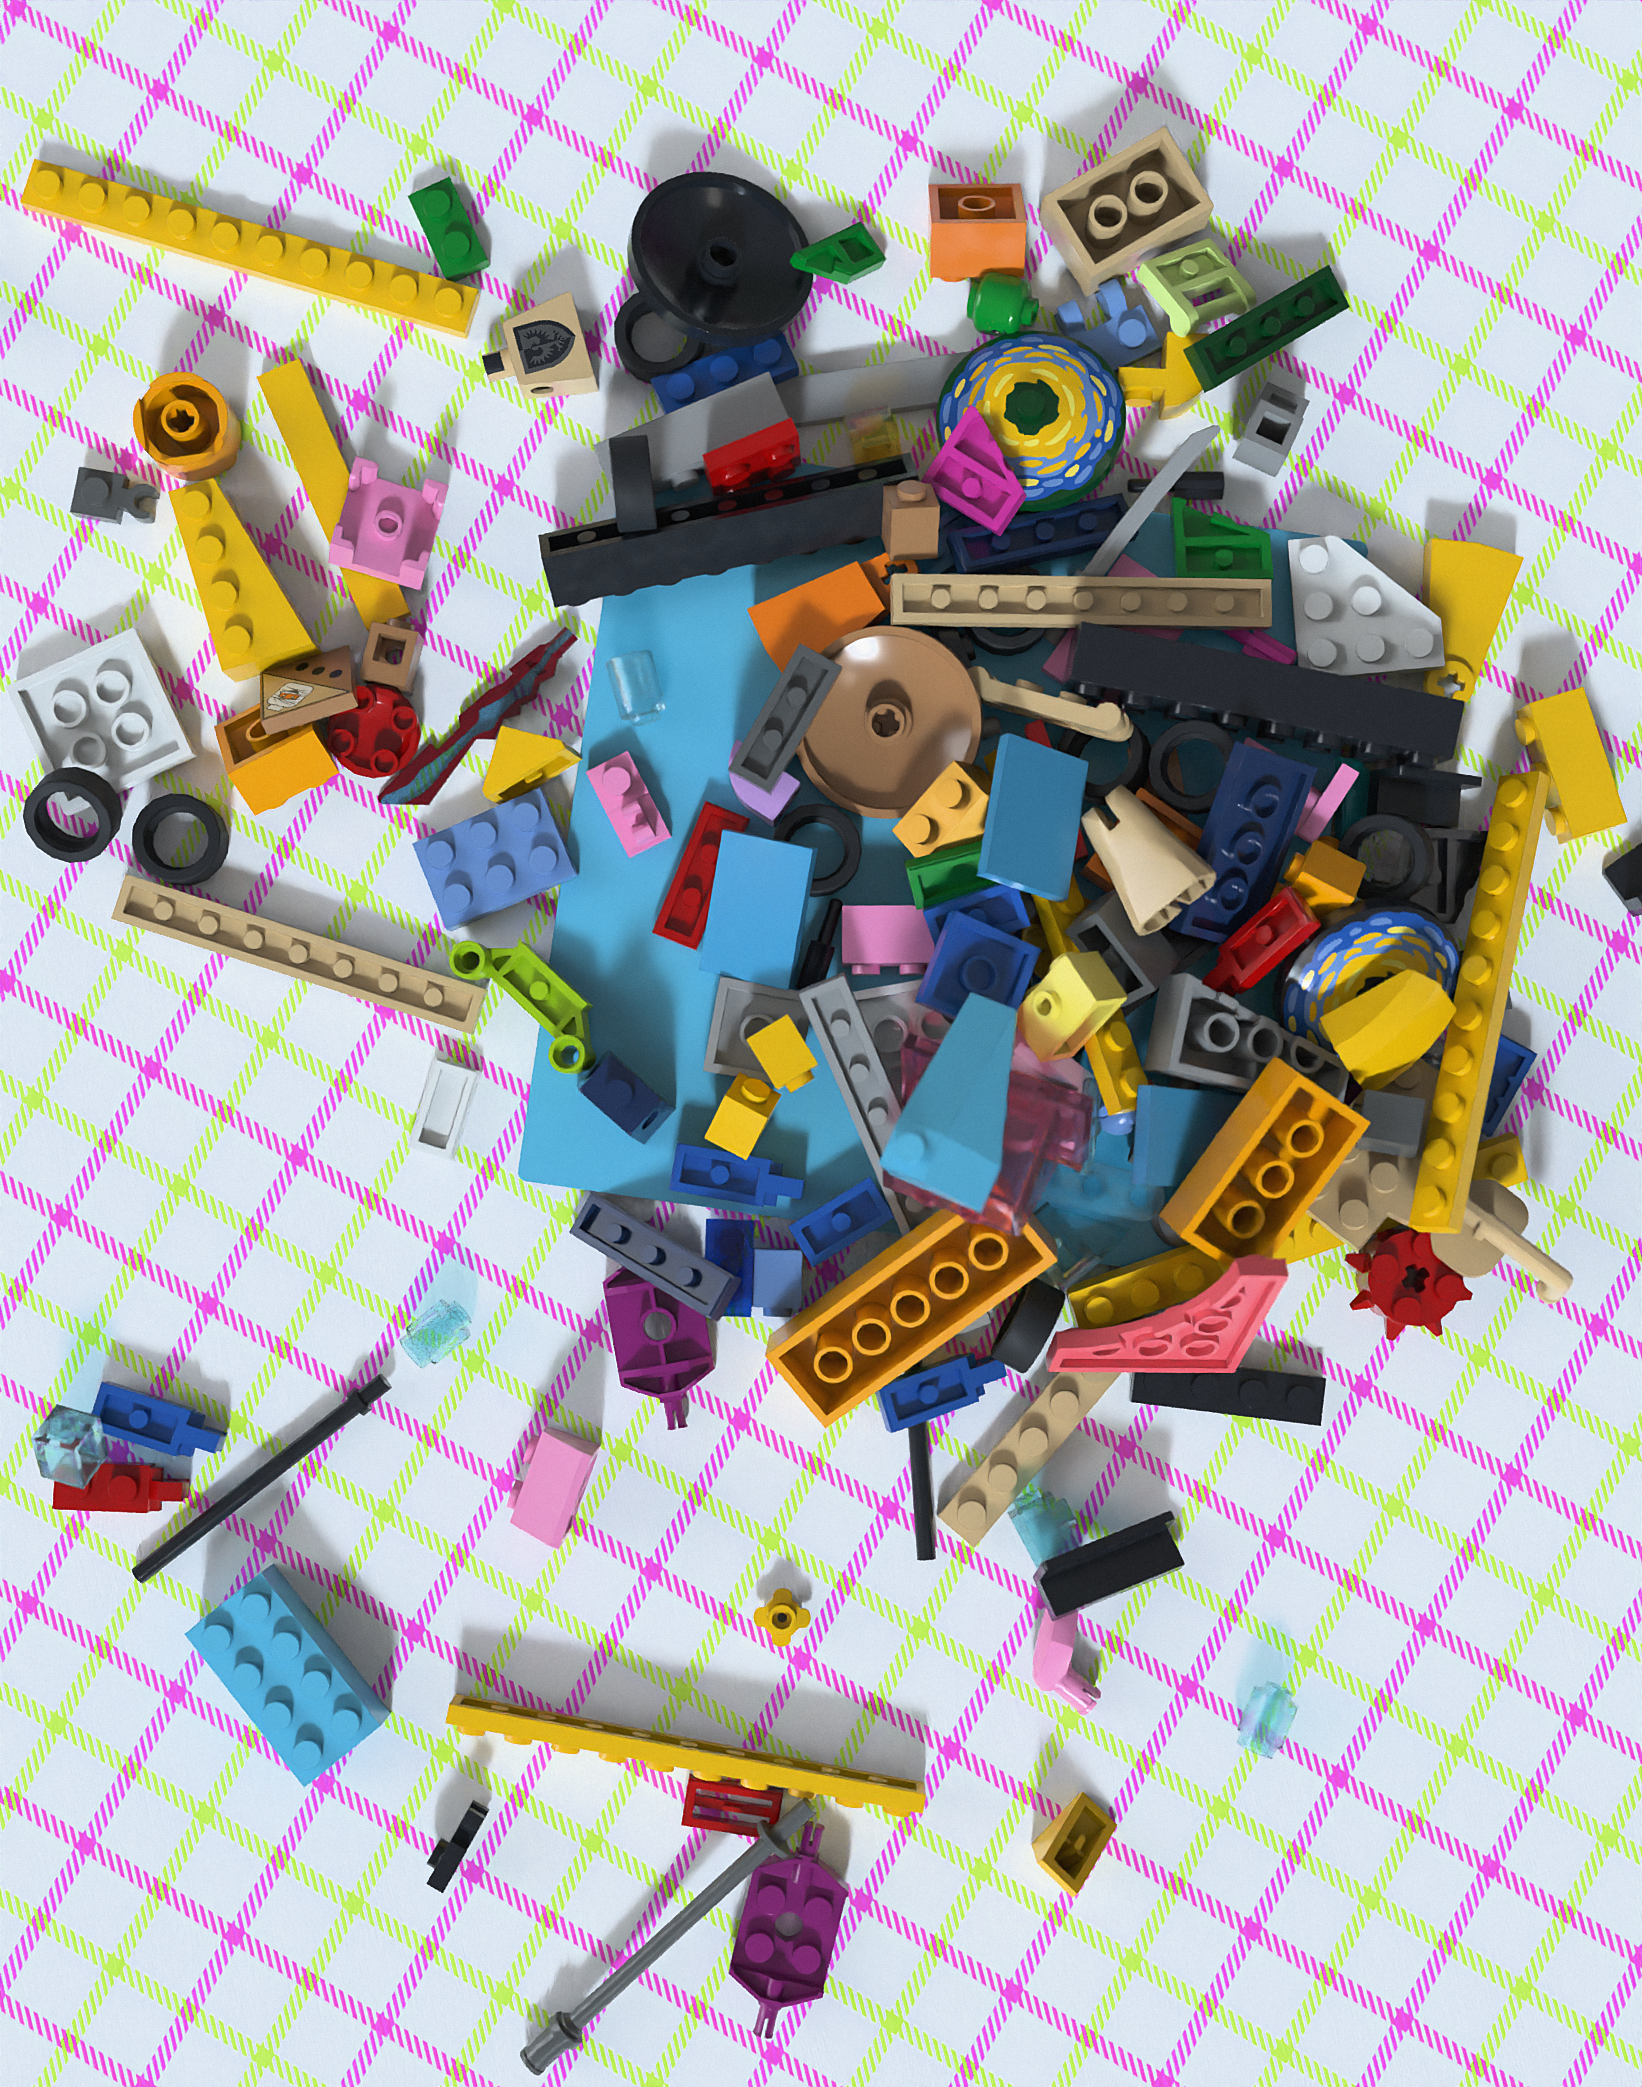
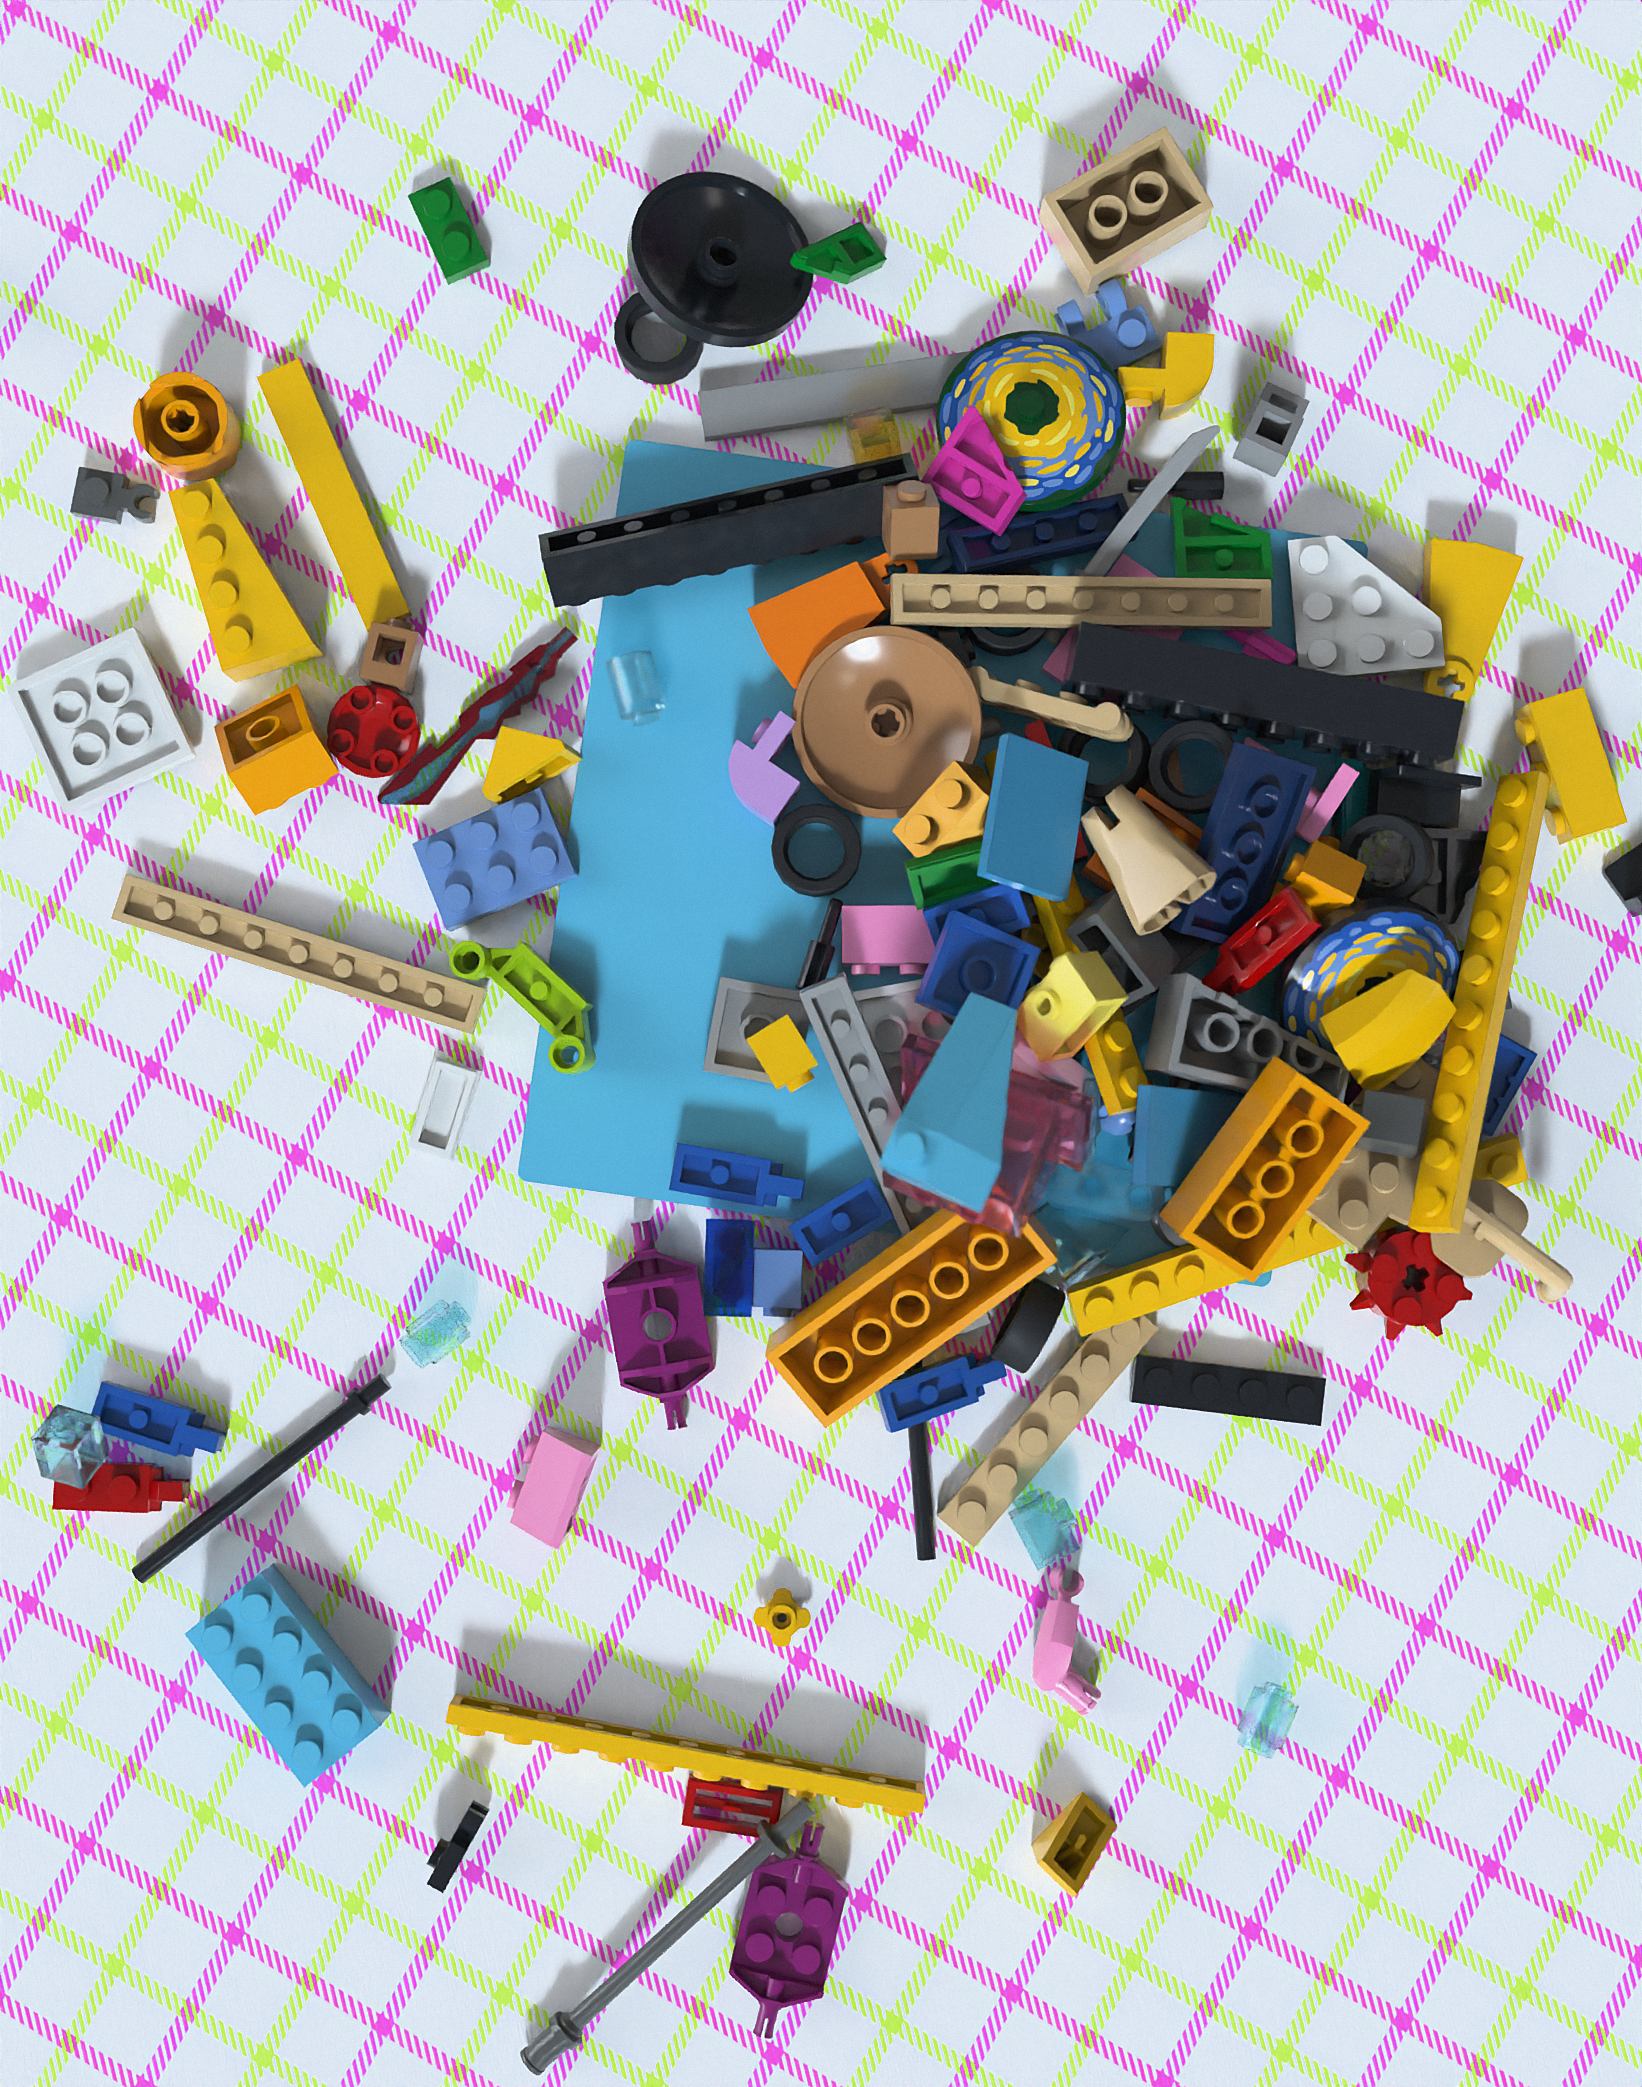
yellow plate [20,159,481,339] -> none
black tyre [22,767,123,863] -> none
black tyre [132,794,229,886] -> none
medium nougat tile [260,644,358,735] -> none
bright pink panel [328,456,449,590] -> none
tan torso [482,291,599,399] -> none
dark blue tile [569,1192,742,1322] -> none
dark blue torso [577,1049,676,1145] -> none
bright pink plate [586,751,671,858] -> none
light grey brick [593,371,789,501] -> none
black tyre [609,435,657,532] -> none
blue plate [651,333,799,415] -> none
red tile [652,801,750,951] -> none
dark azure tile [699,829,818,990] -> none
red plate [702,417,801,496] -> none
yellow brick [704,1072,782,1160] -> none
dark grey plate [728,643,842,795] -> none
orange slope [928,183,1027,282] -> none
green head [967,272,1039,337] -> none
black panel [1032,1510,1185,1622] -> none
coral plate [1046,1255,1289,1373] -> none
yellowish green plate [1136,238,1257,337] -> none
dark green plate [1183,265,1350,393] -> none

